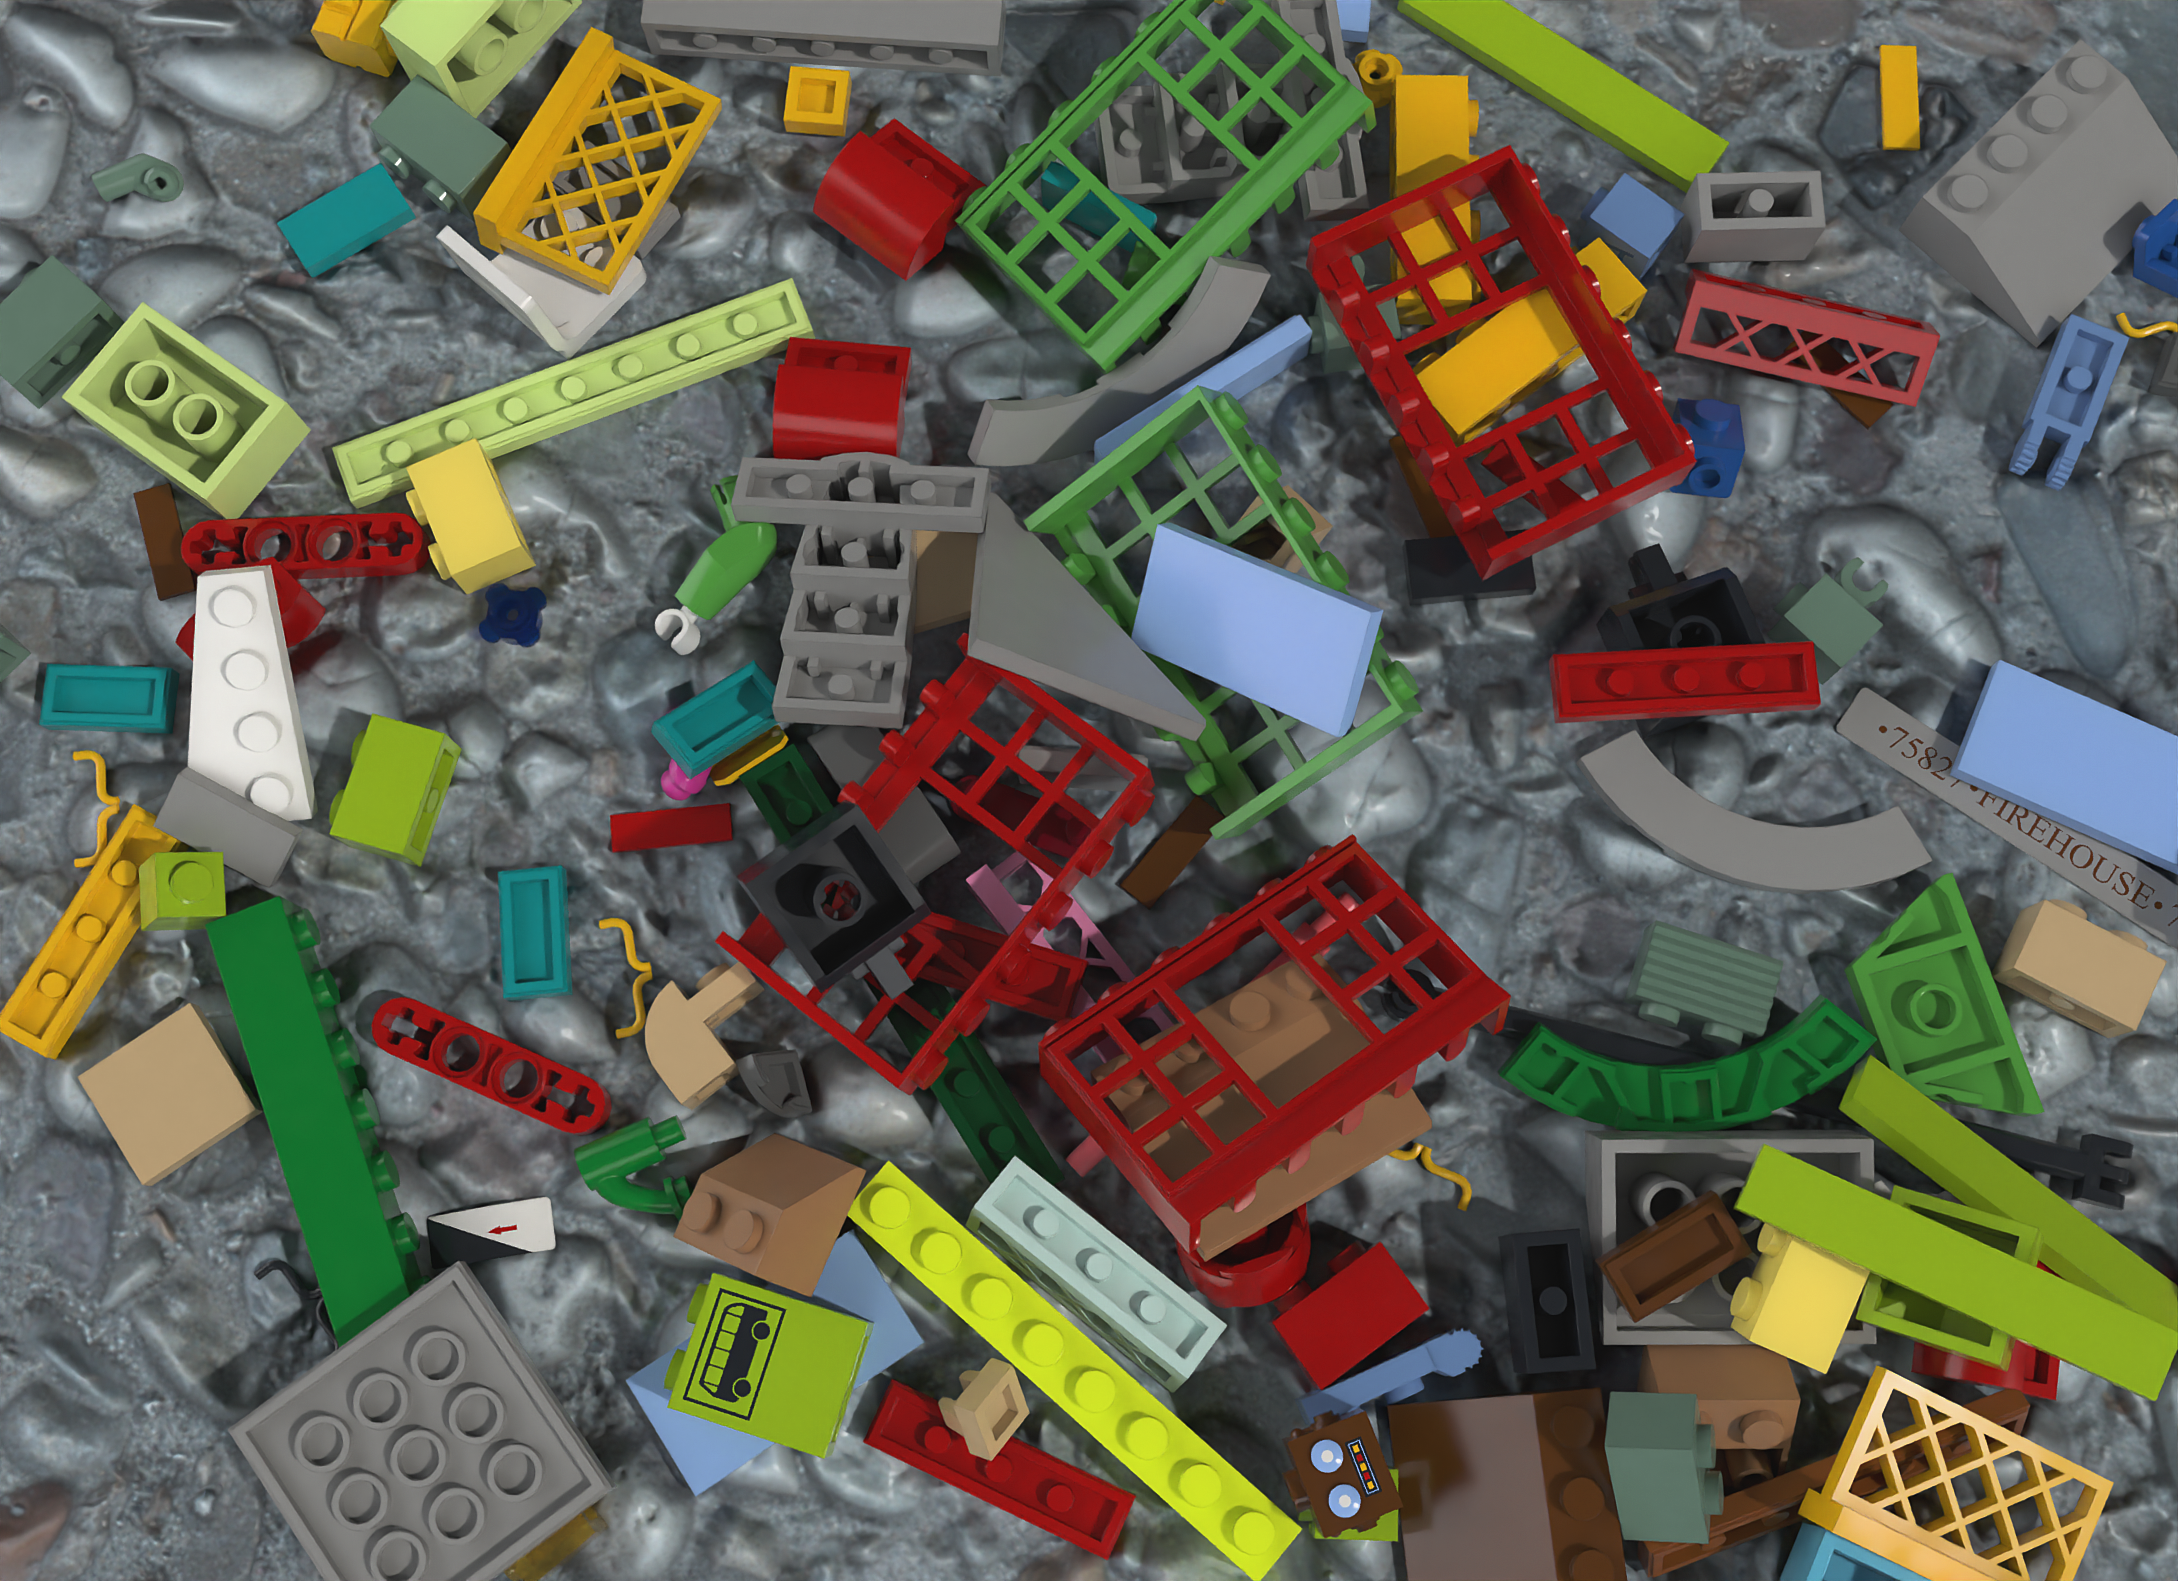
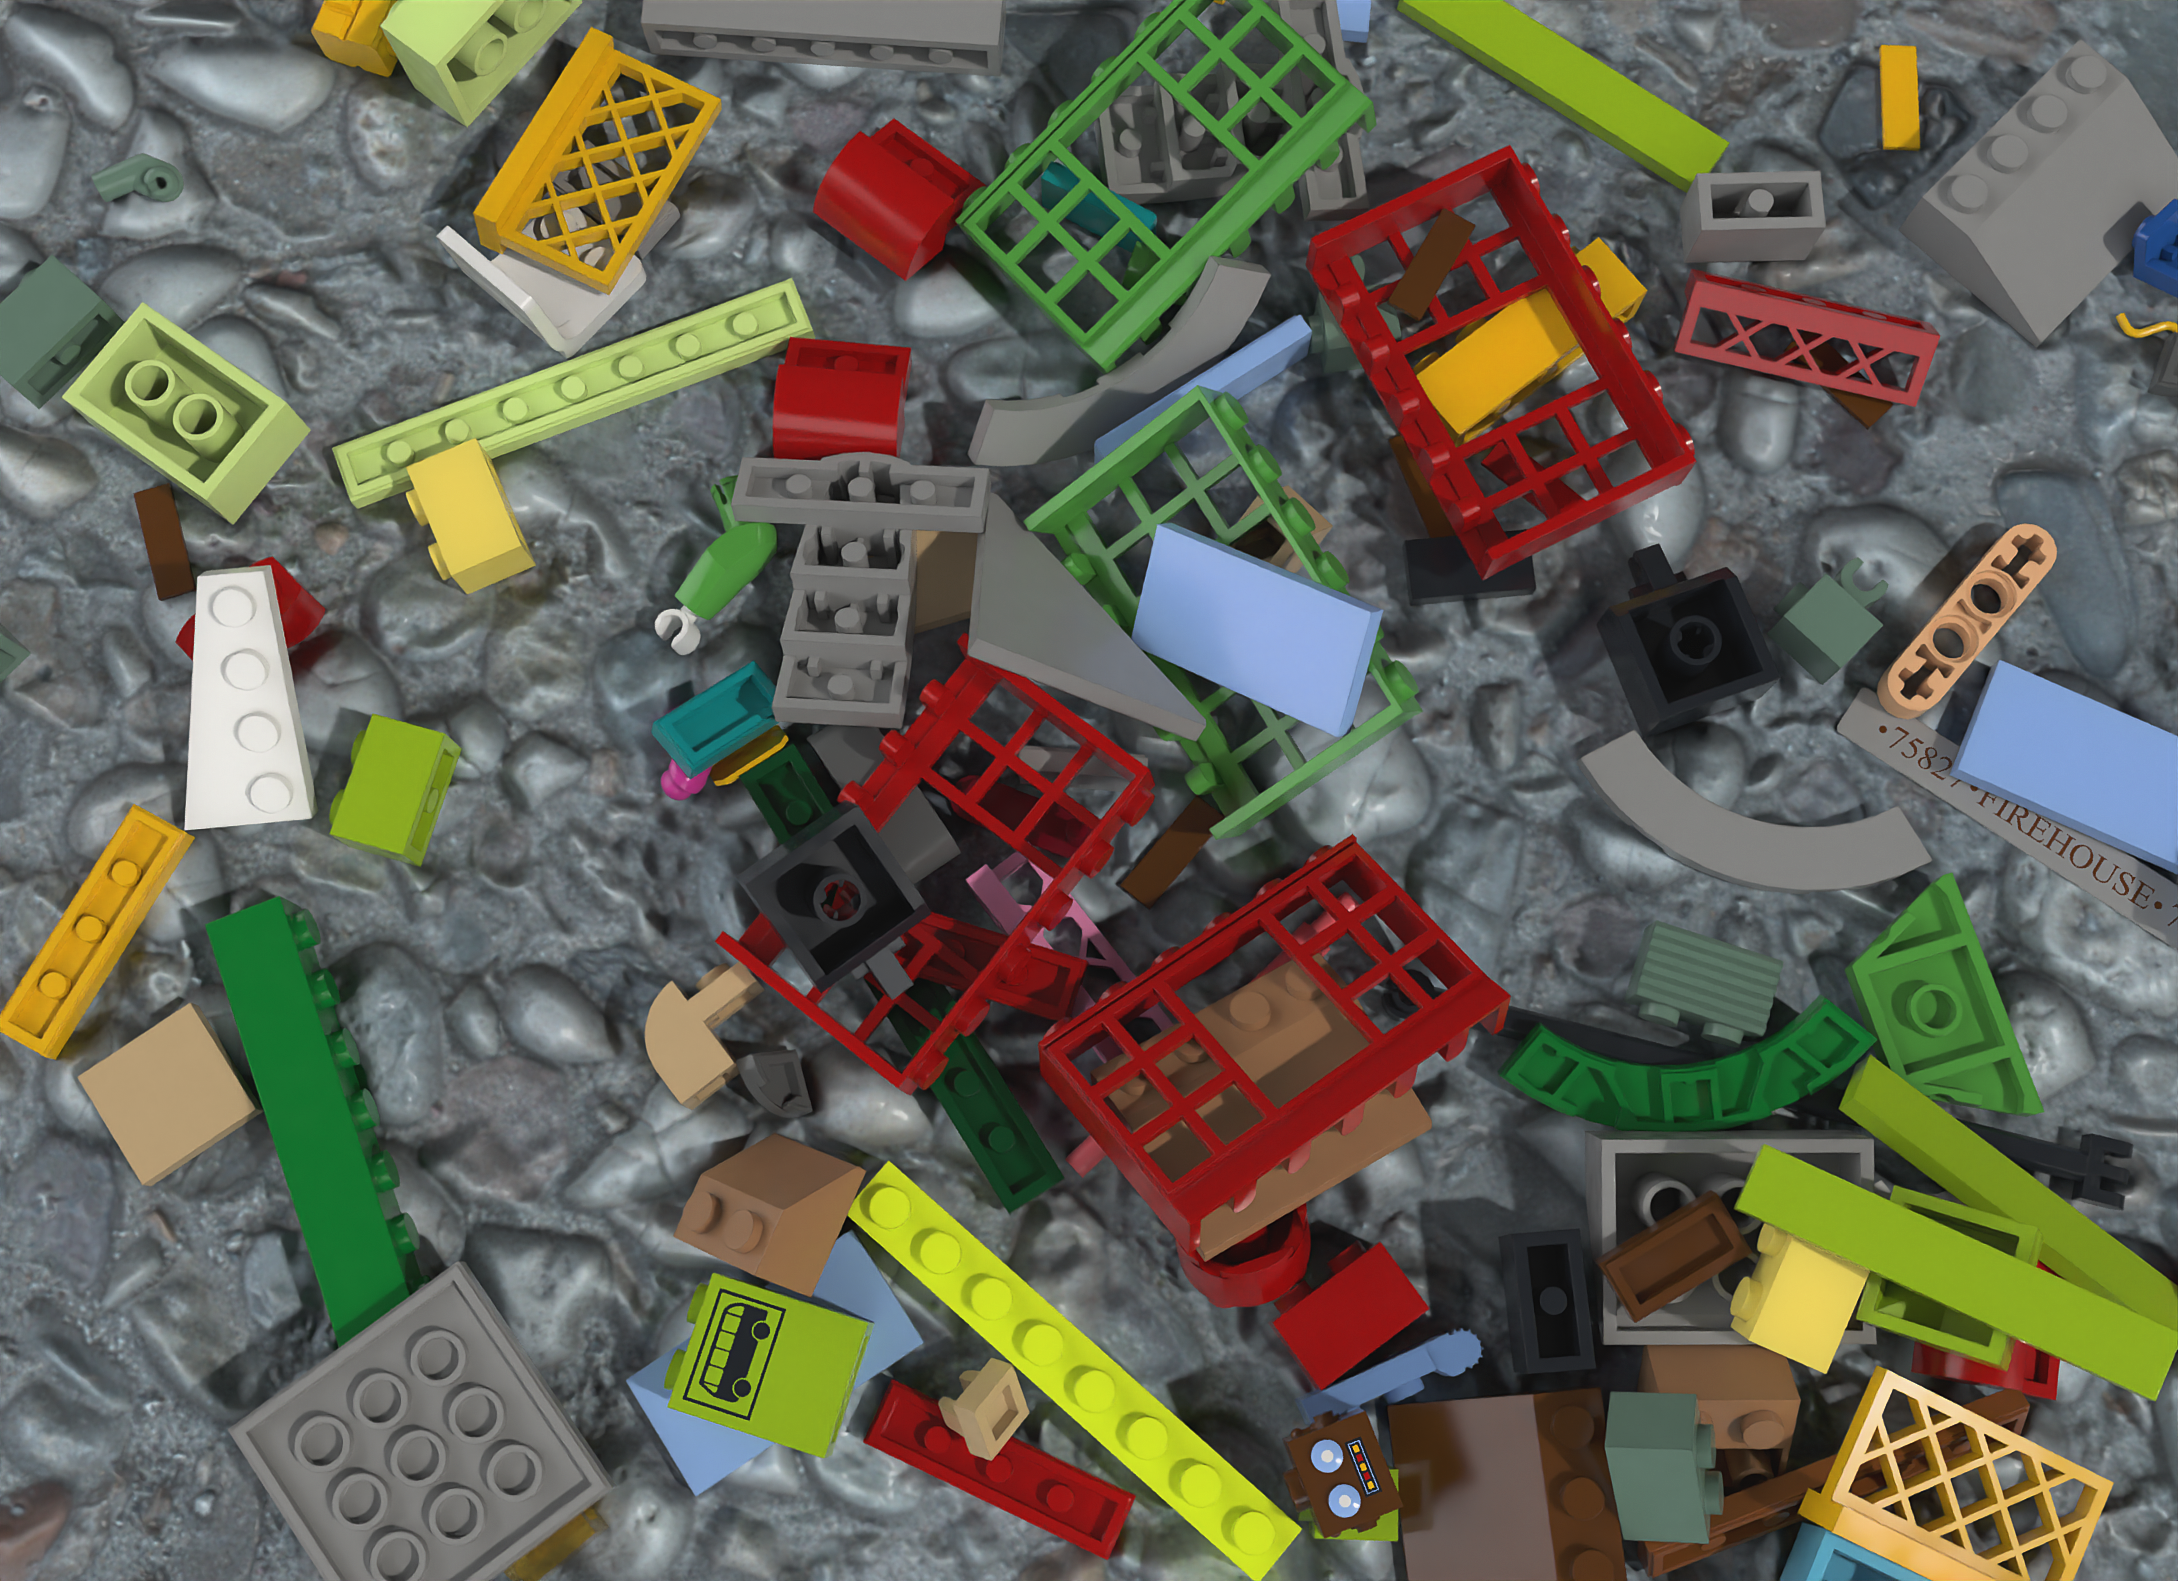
teal tile [39,664,180,734] -> none
yellow piece [73,750,120,868] -> none
lime brick [139,852,226,931] -> none
light grey tile [153,767,303,888] -> none
red beam [181,512,431,580] -> none
black piece [254,1260,339,1351] -> none
teal tile [277,163,417,278] -> none
sand green brick [369,74,512,223] -> none
red beam [371,997,612,1136] -> none
sticker [427,1197,556,1269] -> none
clear blue plate [479,583,547,648] -> none
teal tile [498,865,573,1001] -> none
green plant [574,1115,694,1222] -> none
yellow piece [599,918,653,1039] -> none
red window [610,803,733,853] -> none
yellow plate [783,66,852,137] -> none
light aqua fence [965,1156,1227,1393] -> none
yellow plate [1352,49,1403,108] -> none
yellow piece [1387,1142,1472,1211] -> none
yellow brick [1389,75,1481,325] -> none
red tile [1549,641,1821,723] -> none
medium blue brick [1578,173,1685,281] -> none
blue bracket [1669,398,1745,498] -> none
tan brick [1991,899,2167,1038] -> none
medium blue hinge [2008,314,2130,491] -> none
none -> reddish brown window [1387,208,1476,321]
none -> light nougat beam [1877,523,2057,719]

